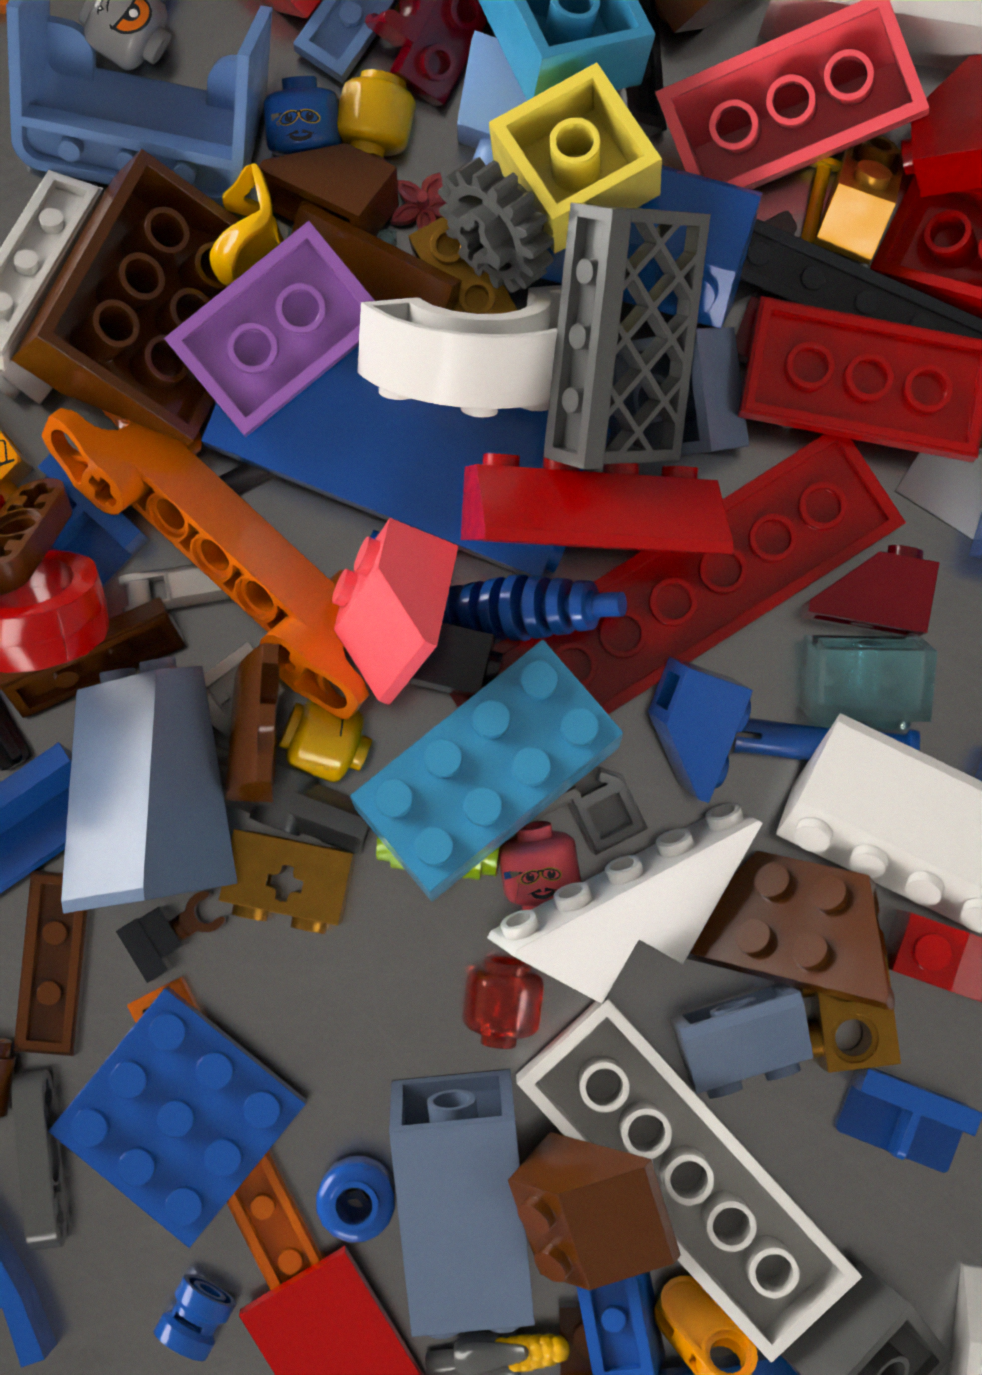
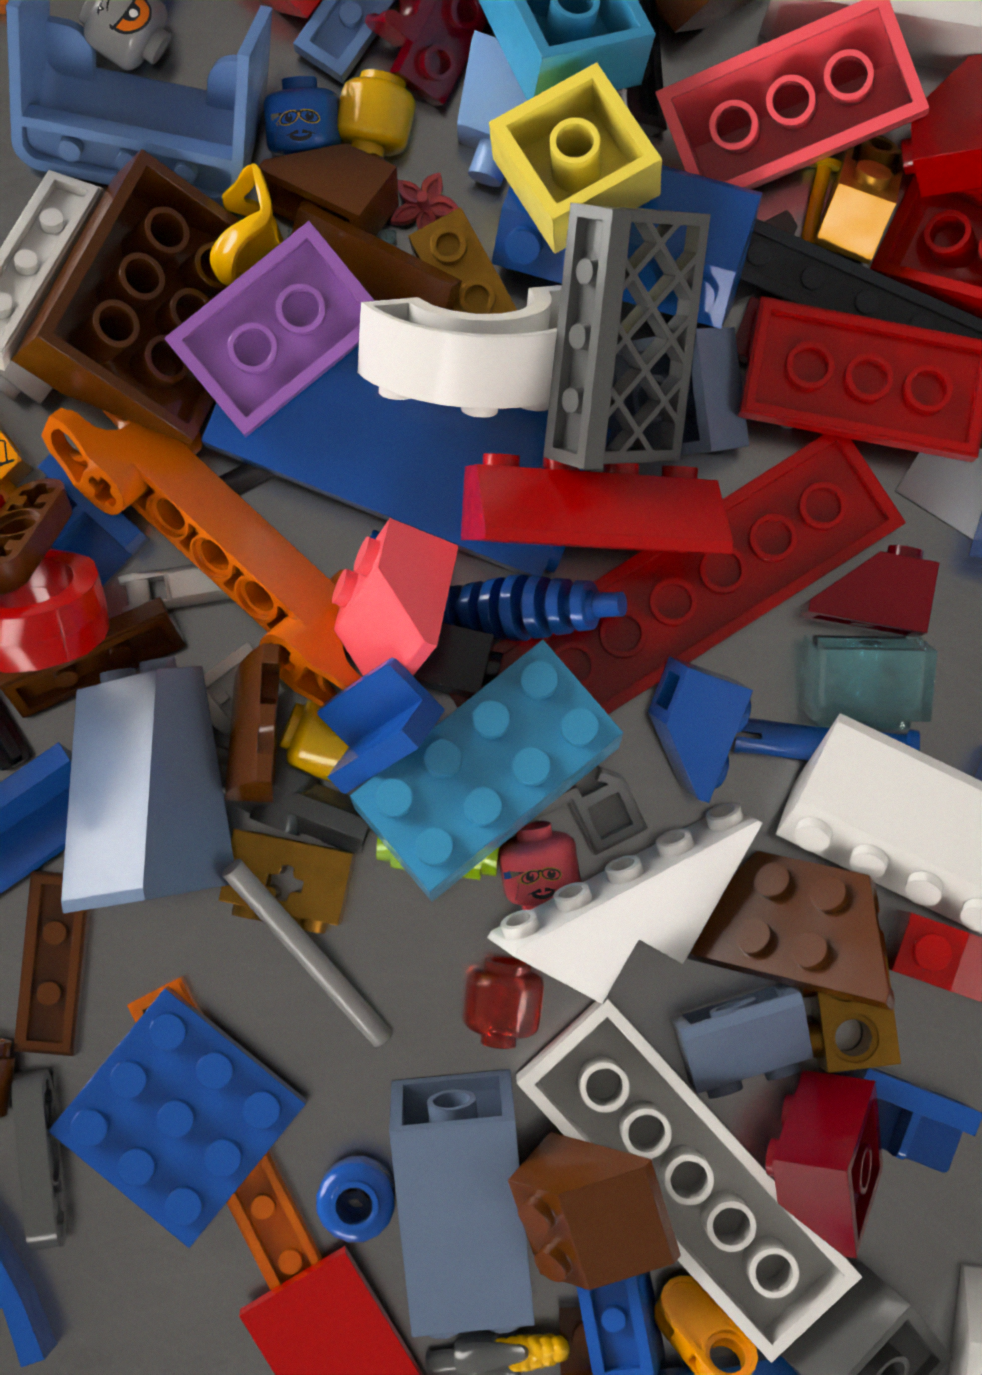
black piece [116,891,227,983] -> none
blue wheel [153,1274,237,1361] -> none
dark grey gear [438,157,554,293] -> none
none -> light grey bar [222,859,392,1048]
none -> blue panel [317,658,445,794]
none -> dark red slope [765,1070,883,1259]

